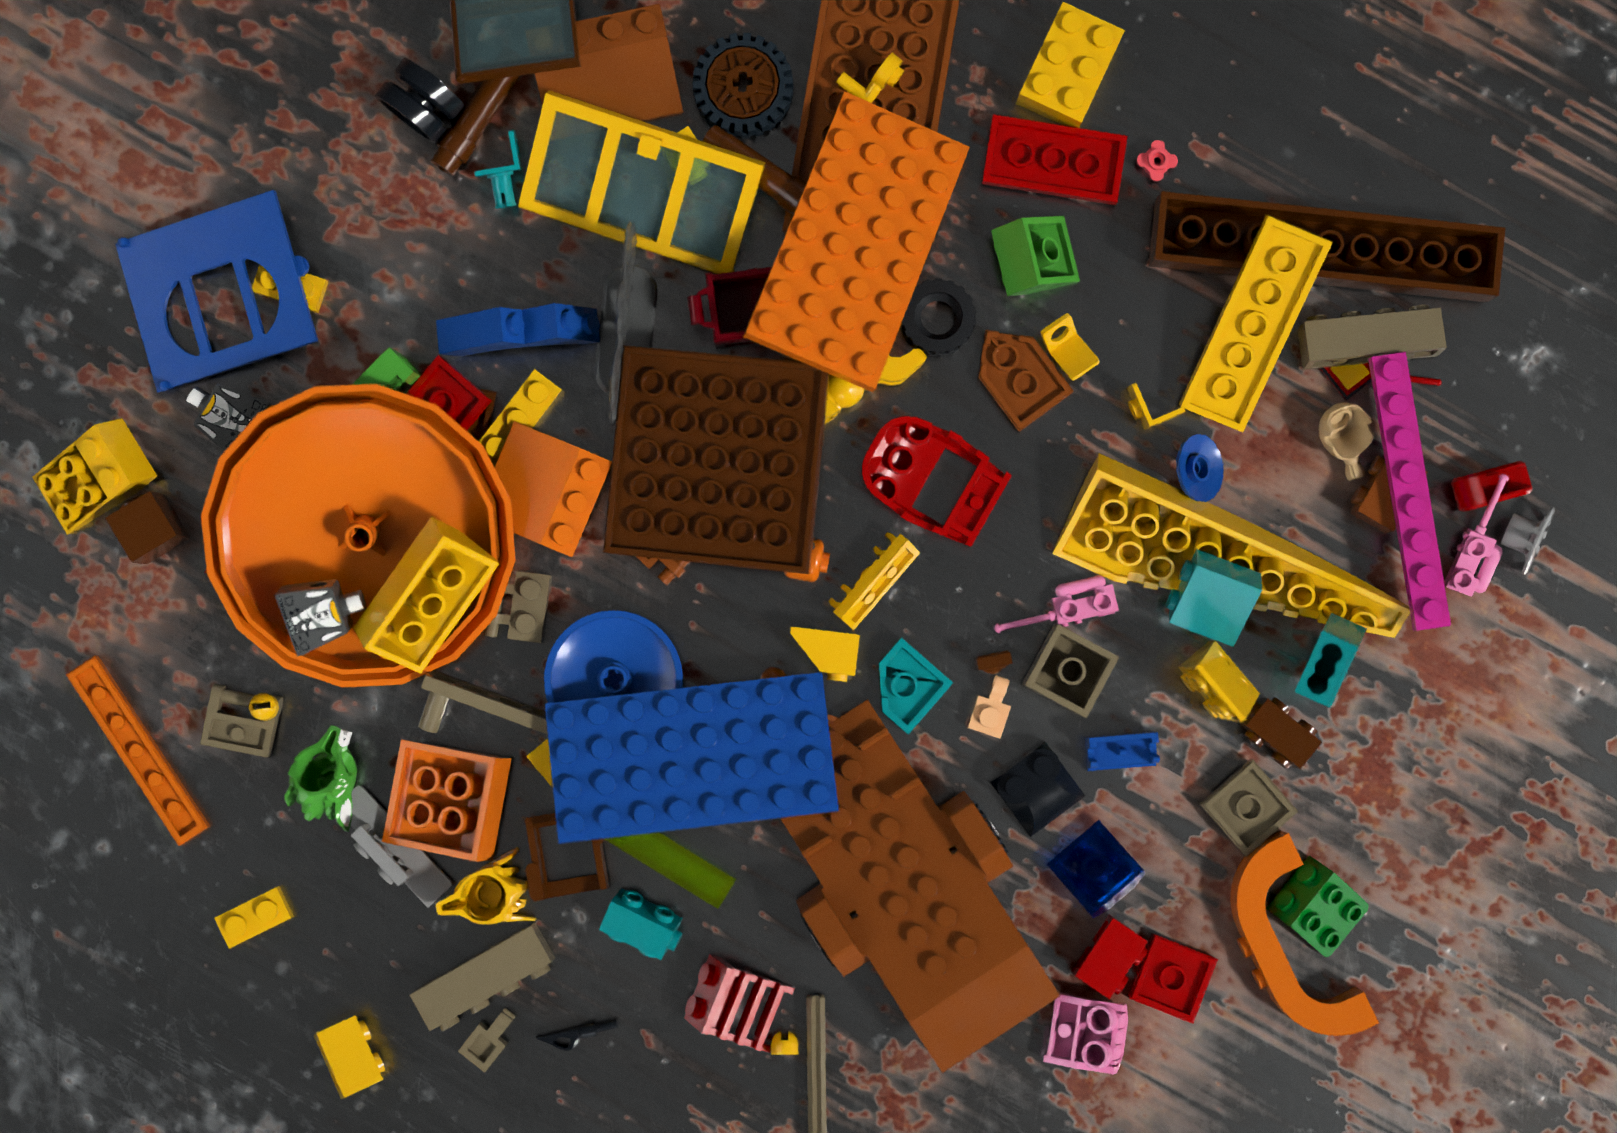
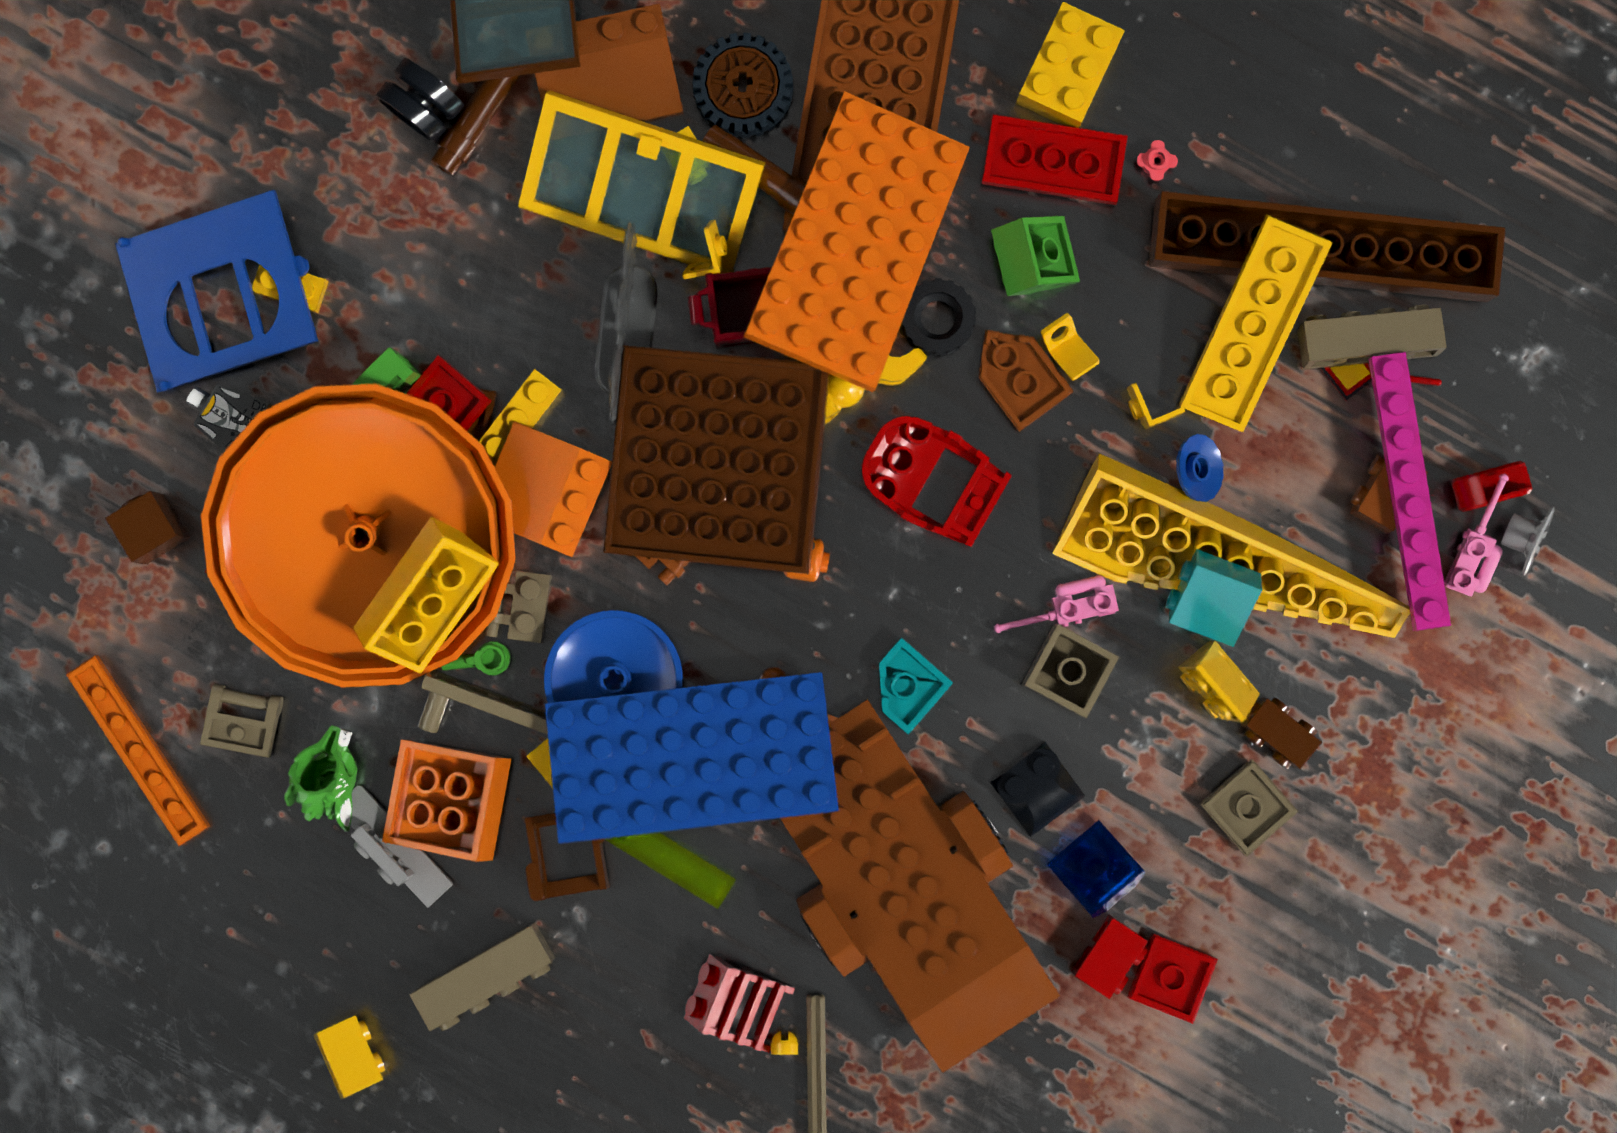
yellow slope [32,418,157,535] -> none
yellow plate [214,886,294,949] -> none
yellow hinge [249,693,279,721] -> none
torso [275,579,366,657] -> none
yellow piece [435,847,535,925] -> none
blue arch [436,303,600,356] -> none
dark tan plate [458,1007,516,1073] -> none
teal bracket [474,130,523,209] -> none
black hand [536,1019,619,1051] -> none
teal brick [599,888,683,960] -> none
yellow slope [790,627,860,682] -> none
yellow plate [829,532,920,630] -> none
yellow plate [836,52,904,103] -> none
light nougat plate [967,675,1011,739] -> none
reddish brown tile [974,650,1013,674] -> none
bright pink slope [1043,993,1128,1075] -> none
blue hinge [1084,731,1160,771] -> none
orange arch [1230,831,1379,1036] -> none
green bracket [1266,855,1369,957] -> none
teal piece [1294,613,1367,708] -> none
tan hair [1318,402,1374,481] -> none
none -> bright green plate [442,641,511,676]
none -> yellow bracket [682,220,728,279]

